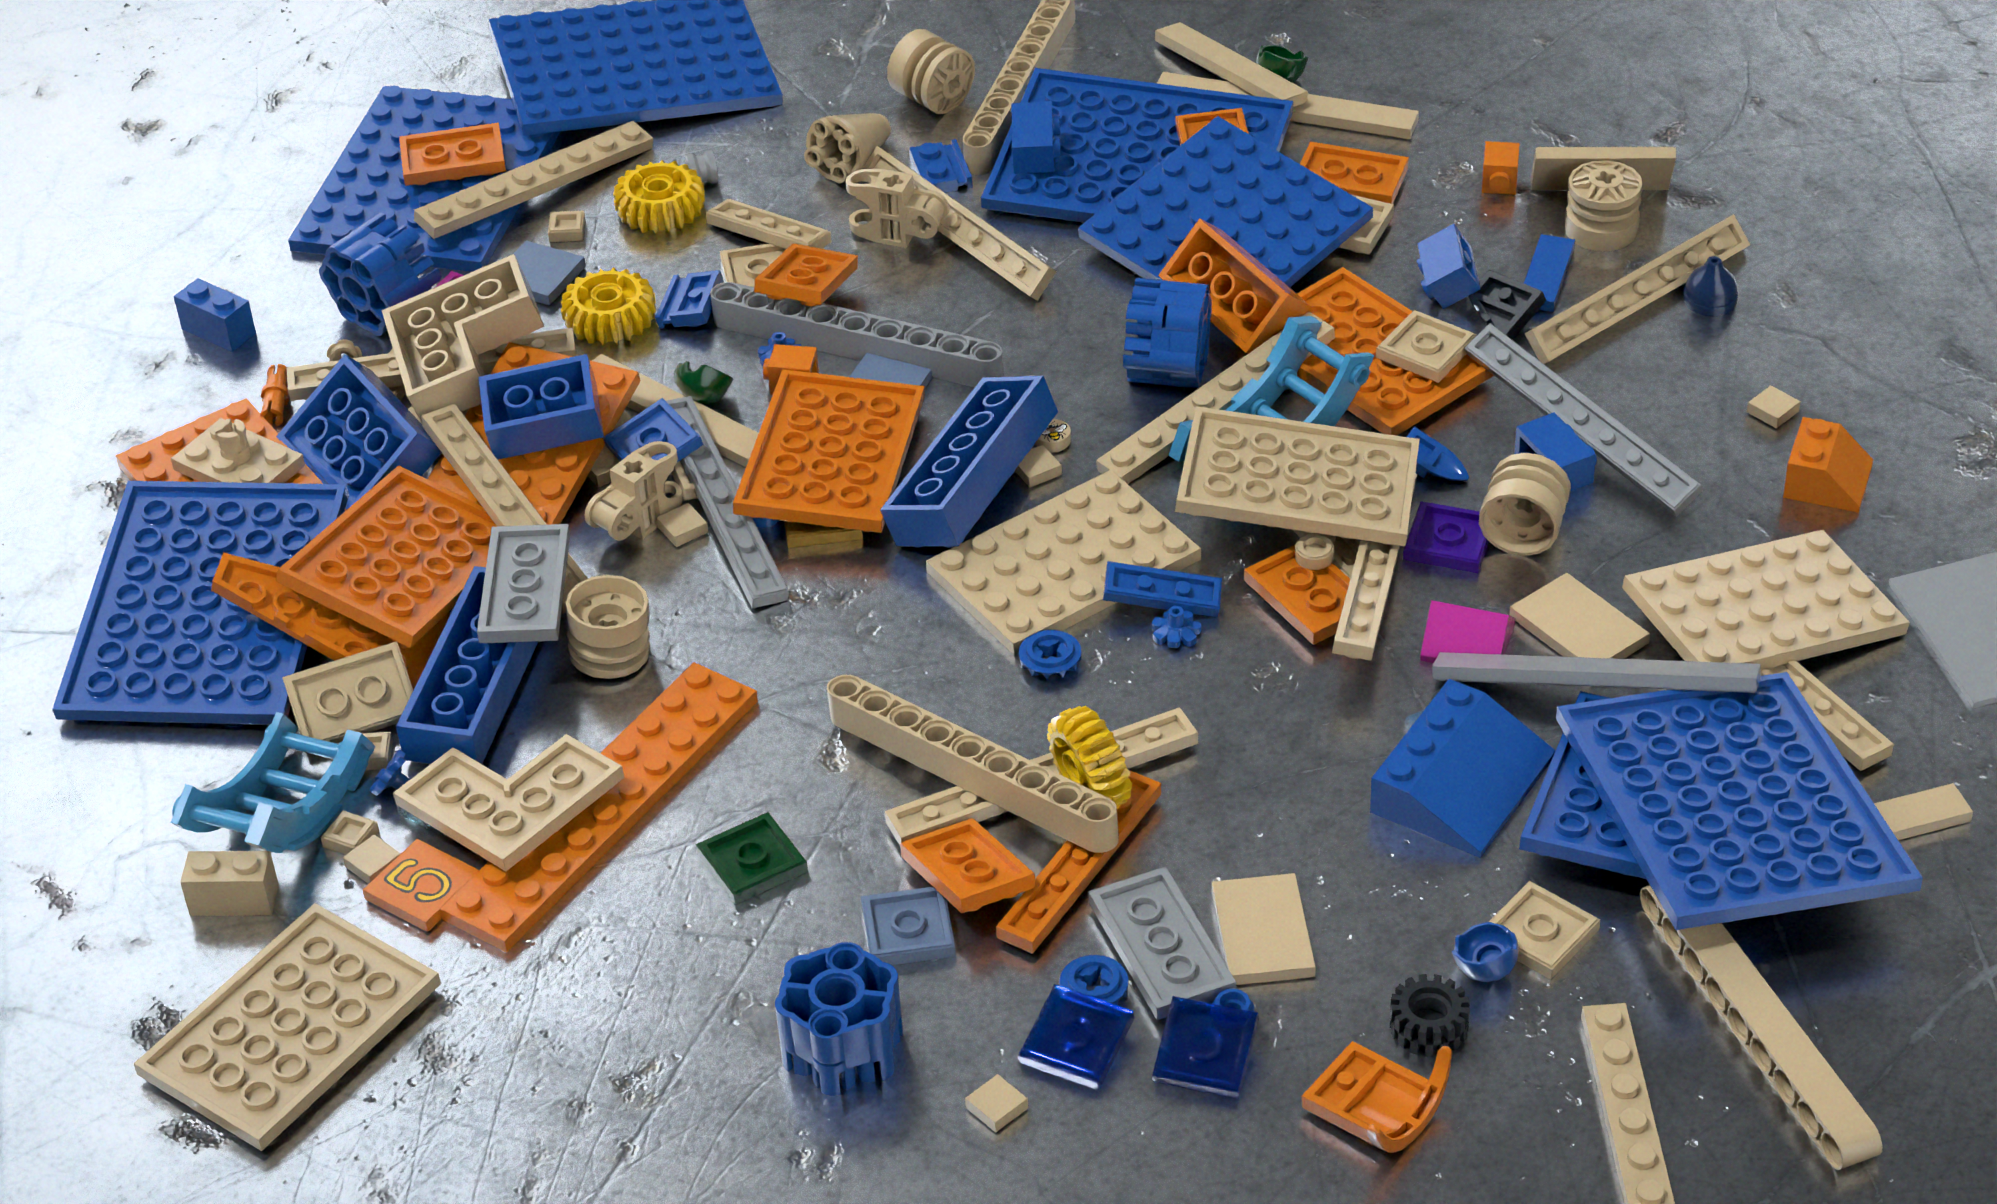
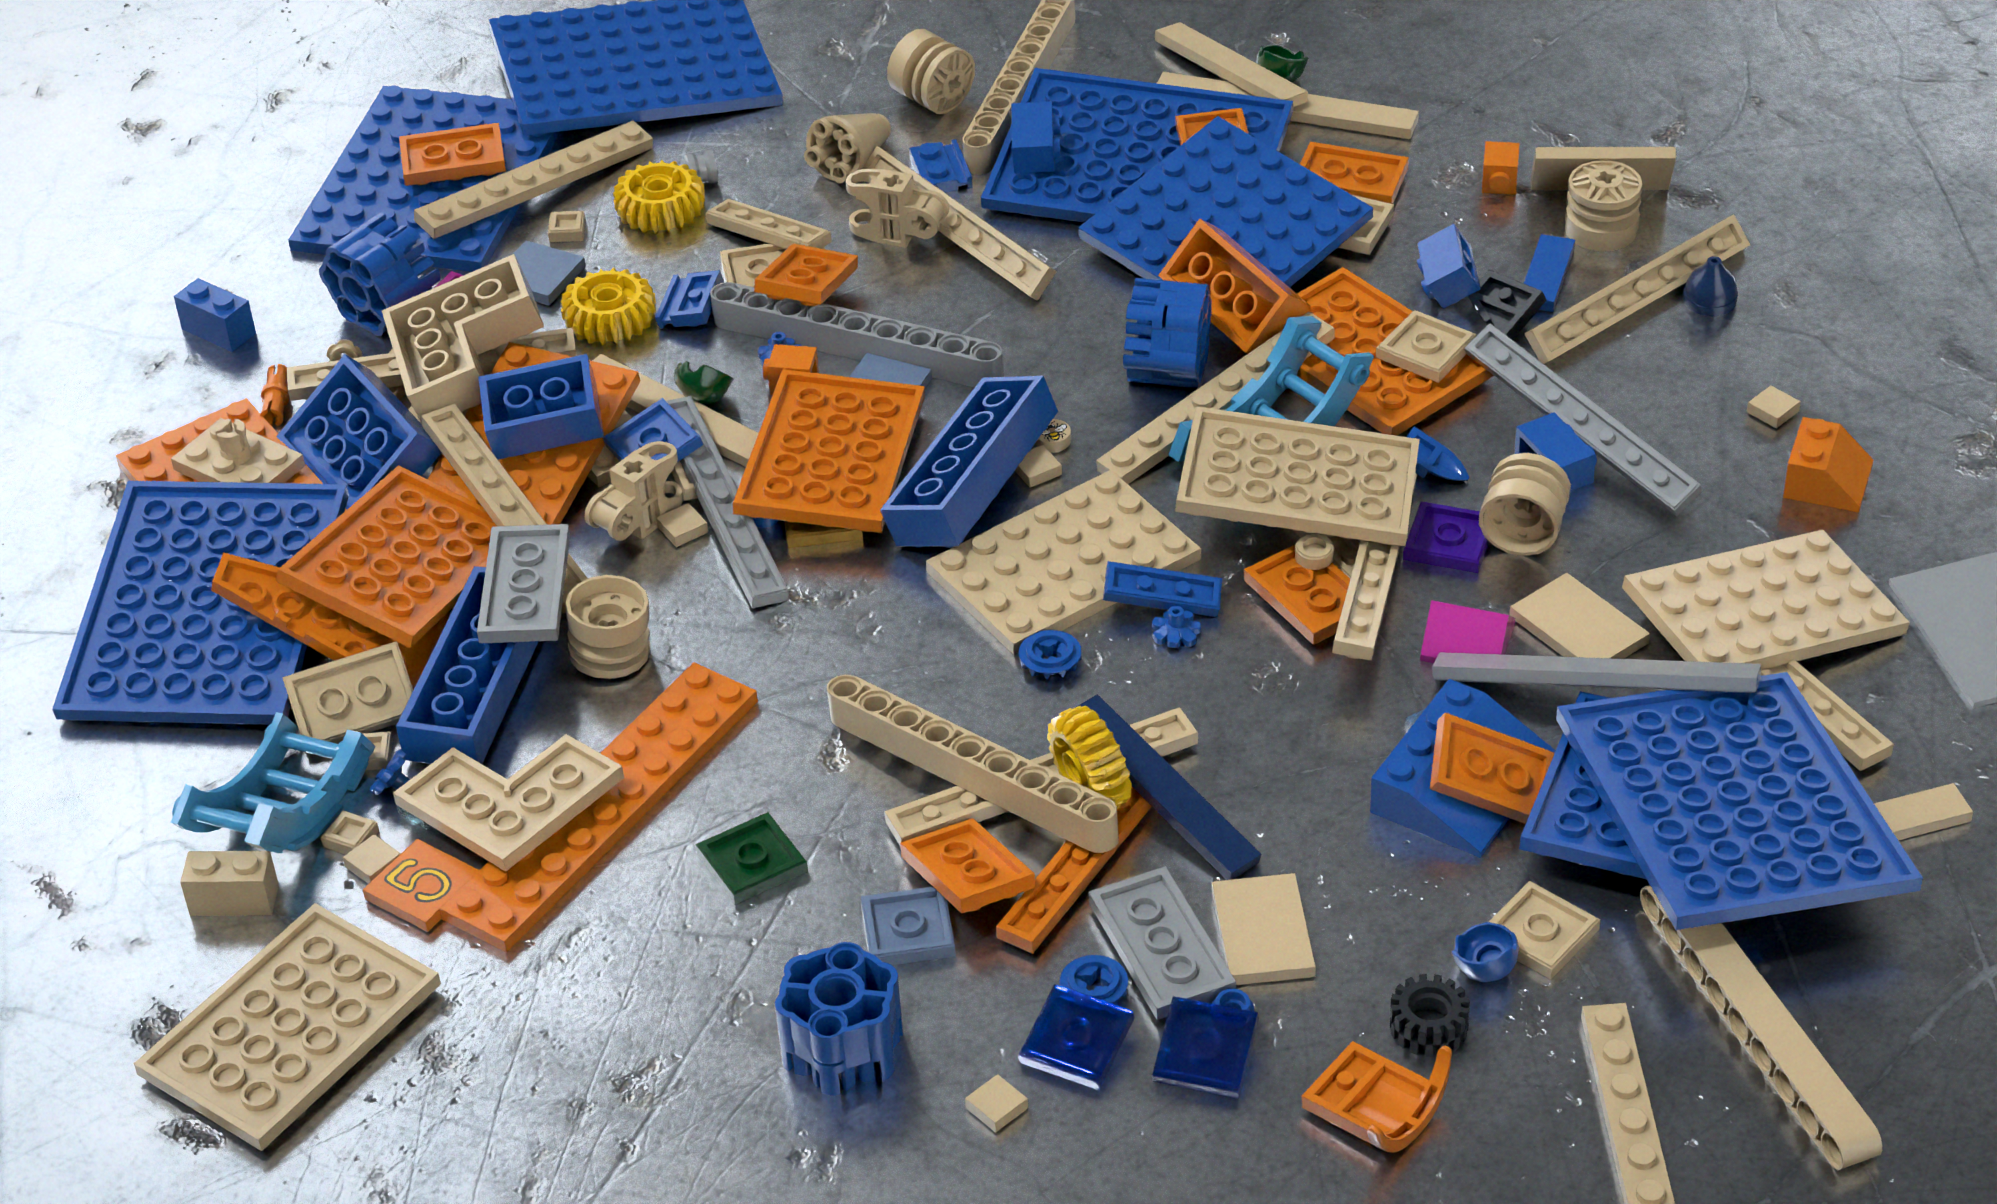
none -> dark blue tile [1075,694,1261,880]
none -> orange plate [1430,712,1555,824]

